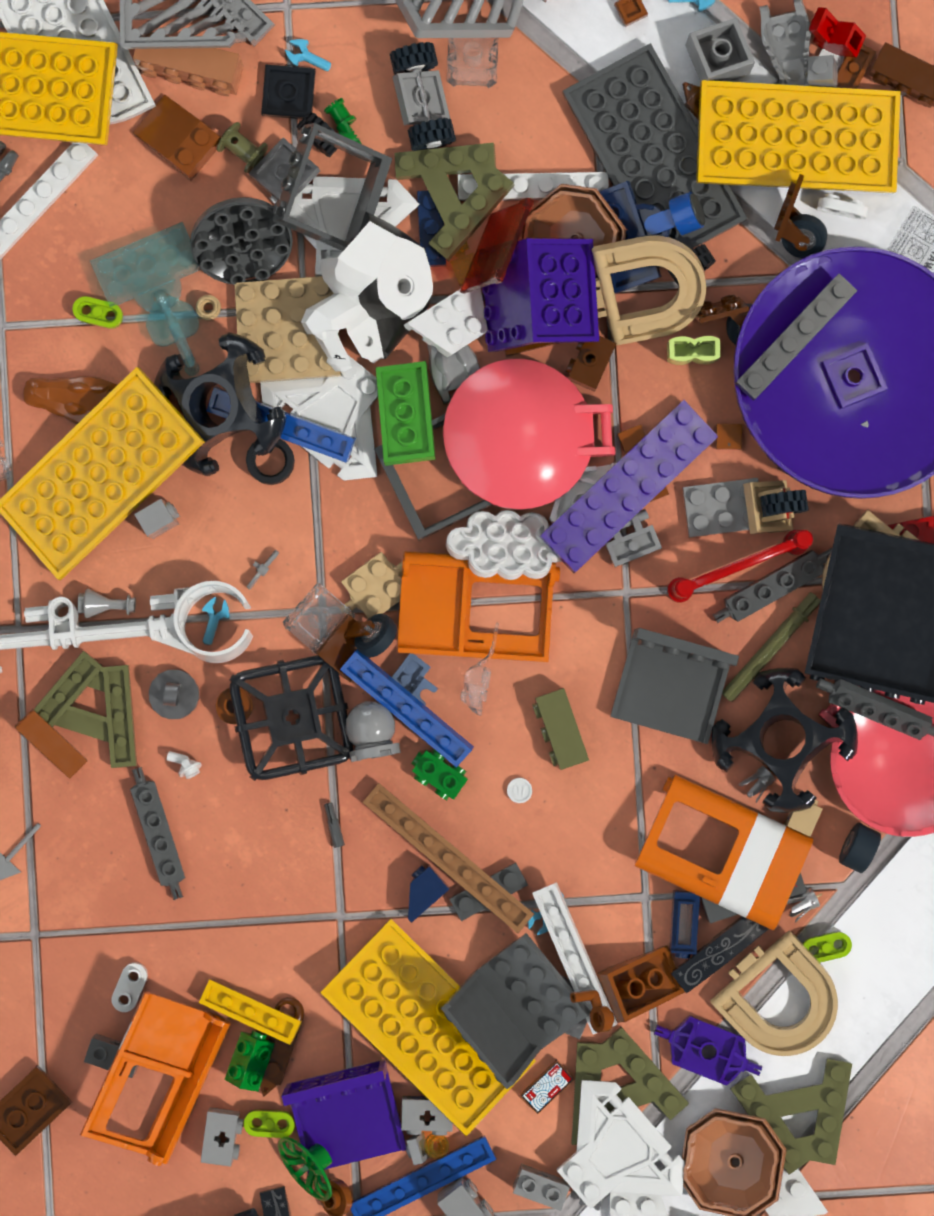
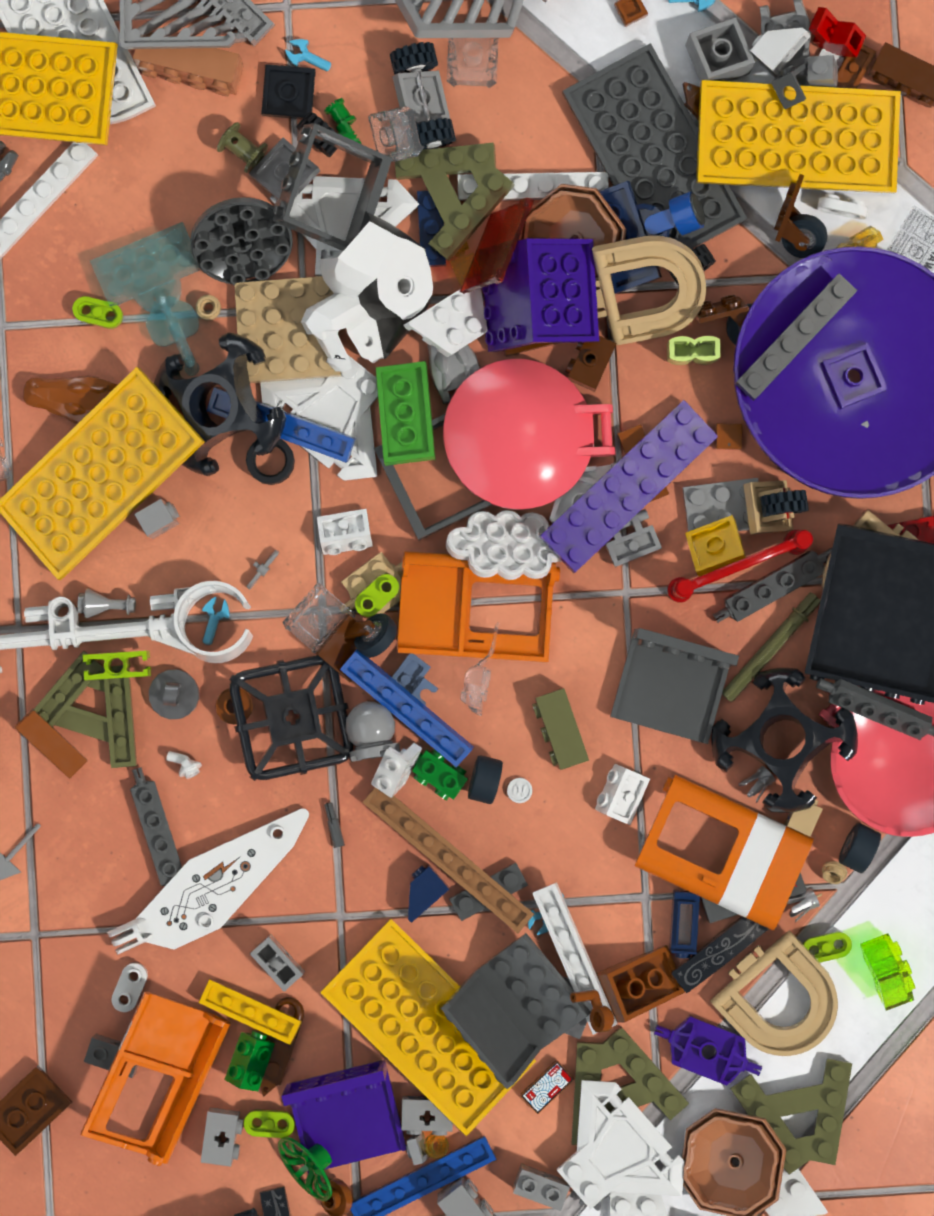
dark orange slope [133,95,221,181] -> none
none -> lime piece [83,651,151,680]
none -> white wing [107,808,309,955]
none -> light grey brick [250,934,305,992]
none -> white bracket [317,509,373,555]
none -> lime plate [355,574,399,617]
none -> clear slope [368,106,424,162]
none -> white bracket [371,743,422,798]
none -> black wheel [468,755,503,804]
none -> white bracket [595,764,650,825]
none -> yellow plate [685,515,746,576]
none -> white slope [750,27,811,75]
none -> dark grey bracket [771,63,807,109]
none -> tan plate [822,861,848,884]
none -> clear yellow plate [836,225,884,248]
none -> clear neon green brick [860,933,916,1011]

